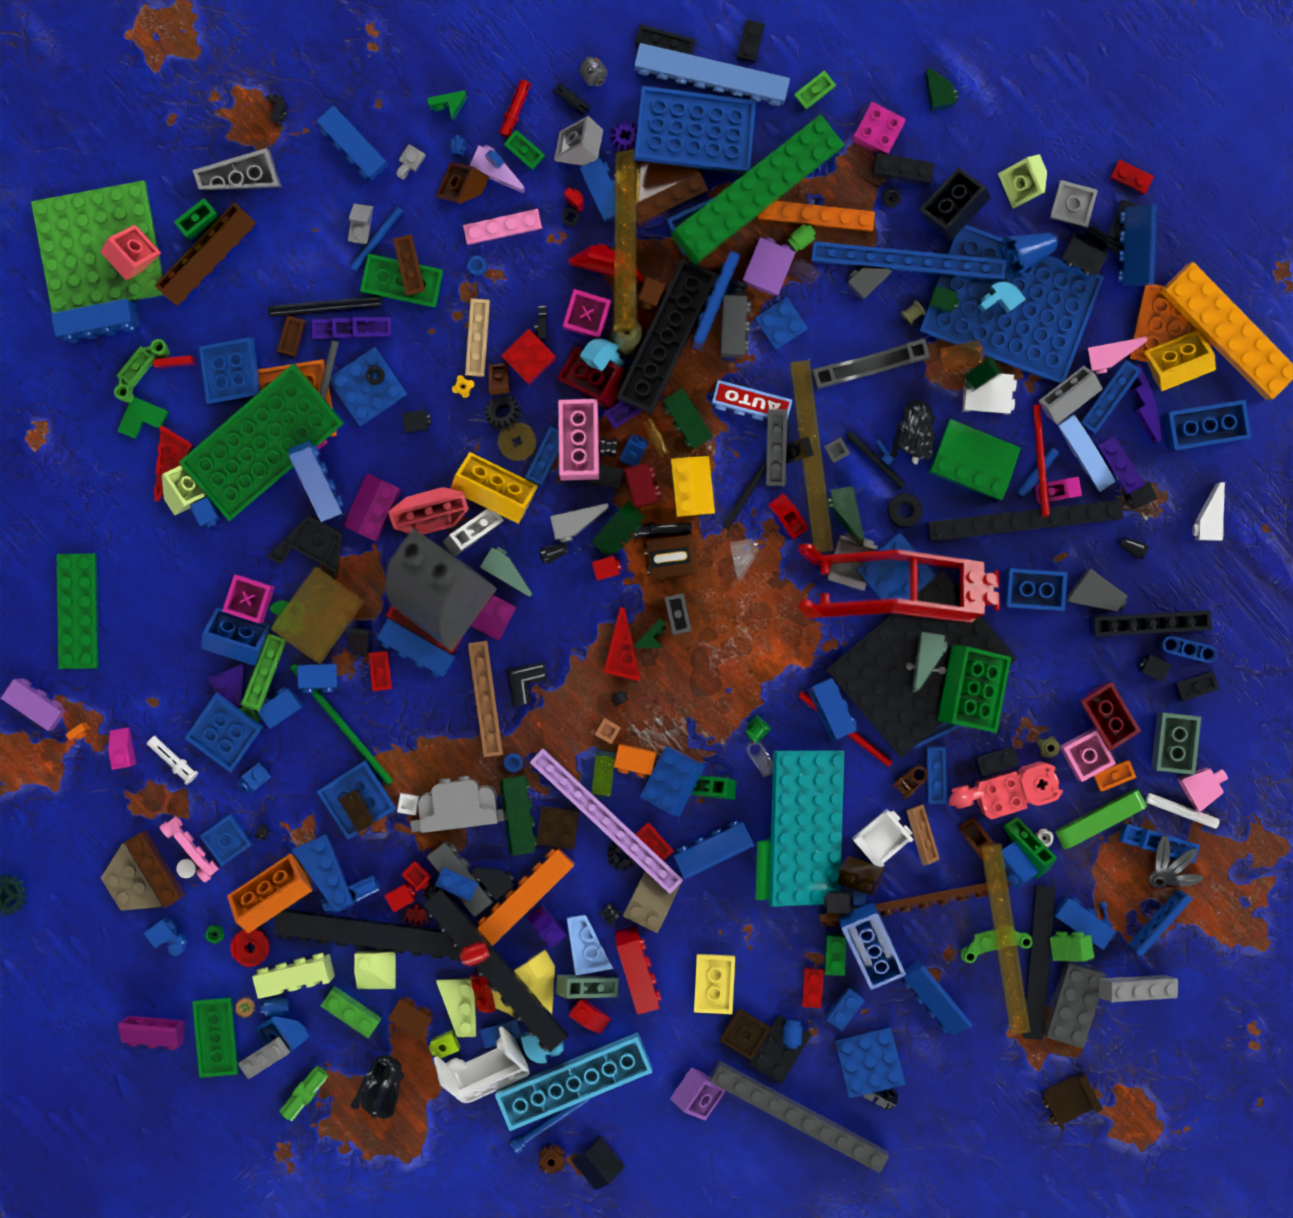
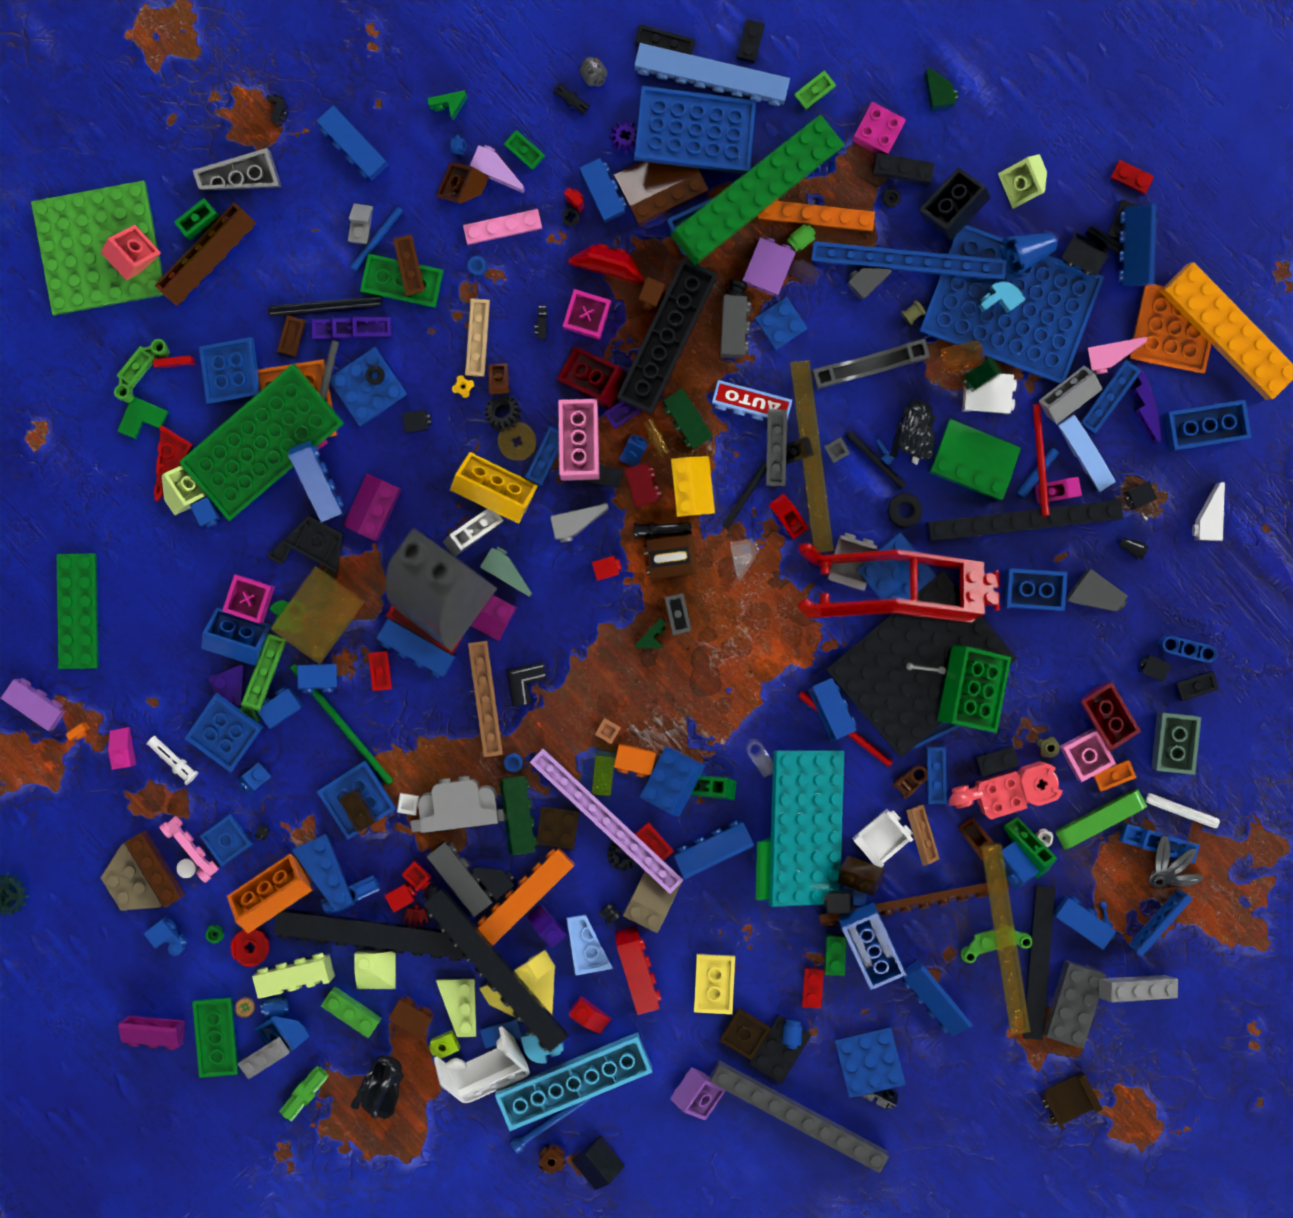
blue brick [51,299,141,343] -> none
black slope [348,627,374,656] -> none
coral wedge [389,487,469,535] -> none
light grey plate [396,144,426,180] -> none
blue plate [435,867,478,901] -> none
red brick [459,942,490,967] -> none
red plate [470,973,496,1013] -> none
blue tile [485,150,504,169] -> none
red pin [498,79,531,138] -> none
red brick [501,329,557,385] -> none
black cone [539,542,569,564] -> none
light grey slope [554,116,603,166] -> none
sand green slope [556,974,619,999] -> none
medium azure brick [580,338,624,371] -> none
dark green brick [591,501,645,557] -> none
black wheel [600,437,617,457] -> none
red wing [604,607,640,681] -> none
olive cone [608,318,646,356] -> none
black plate [611,690,629,707] -> none
clear yellow plate [615,149,636,333] -> none
blue door [692,251,740,351] -> none
green piece [745,715,772,743] -> none
blue brick [825,985,865,1031] -> none
dark green slope [827,486,864,546] -> none
sand green slope [912,632,947,692] -> none
dark green brick [928,286,960,314] -> none
light grey plate [1049,180,1098,228] -> none
bright green brick [1050,931,1094,962] -> none
black brick [1090,610,1212,636] -> none
dark purple plate [1098,437,1144,495] -> none
yellow slope [1144,330,1216,391] -> none
bright pink torso [1177,768,1228,812] -> none

